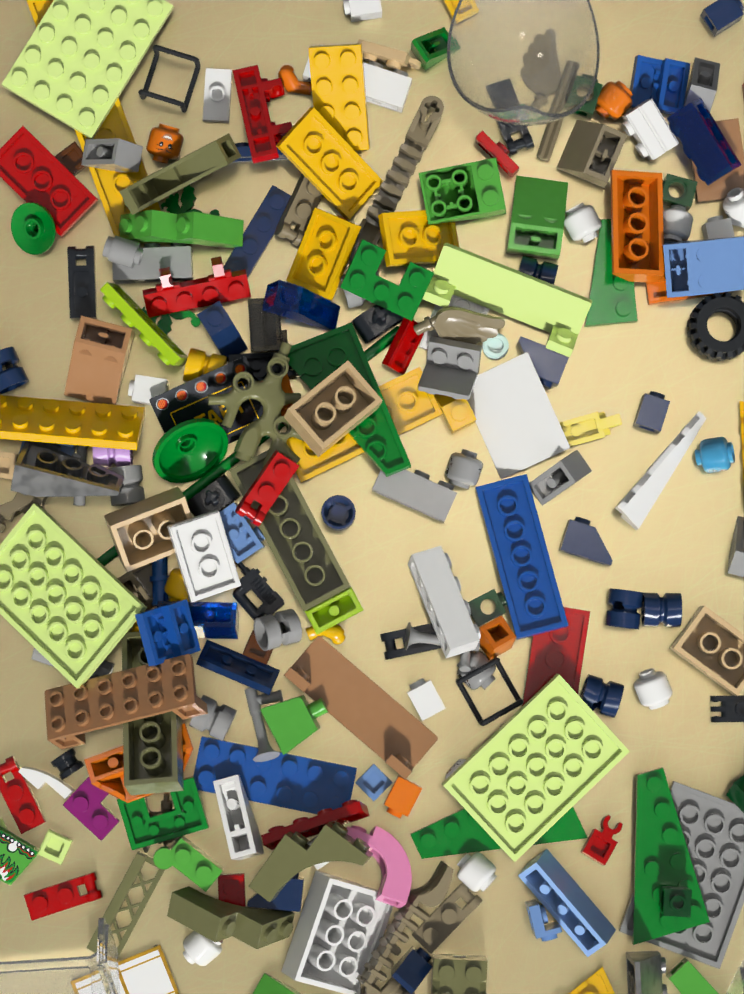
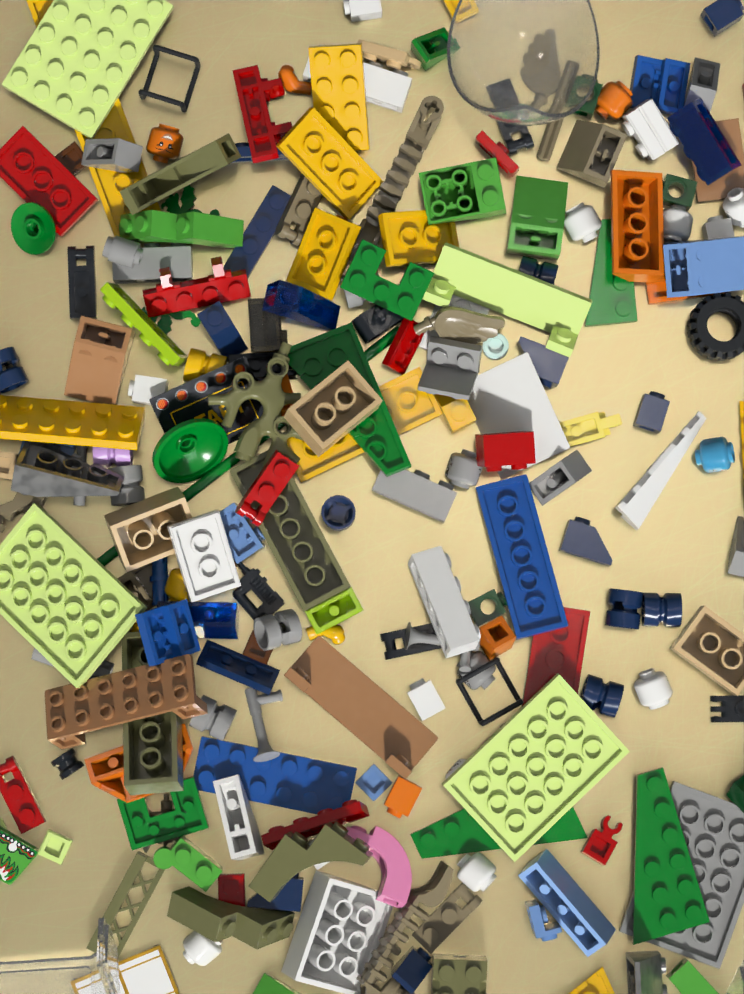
white slope [18,767,75,799] -> none
red plate [24,872,103,920] -> none
magenta plate [63,777,120,841] -> none
black beam [187,475,241,517] -> none
white plate [203,68,232,123] -> none
bright green torso [261,695,329,755] -> none
dark green brick [660,886,692,917] -> none
none -> red brick [475,431,536,472]

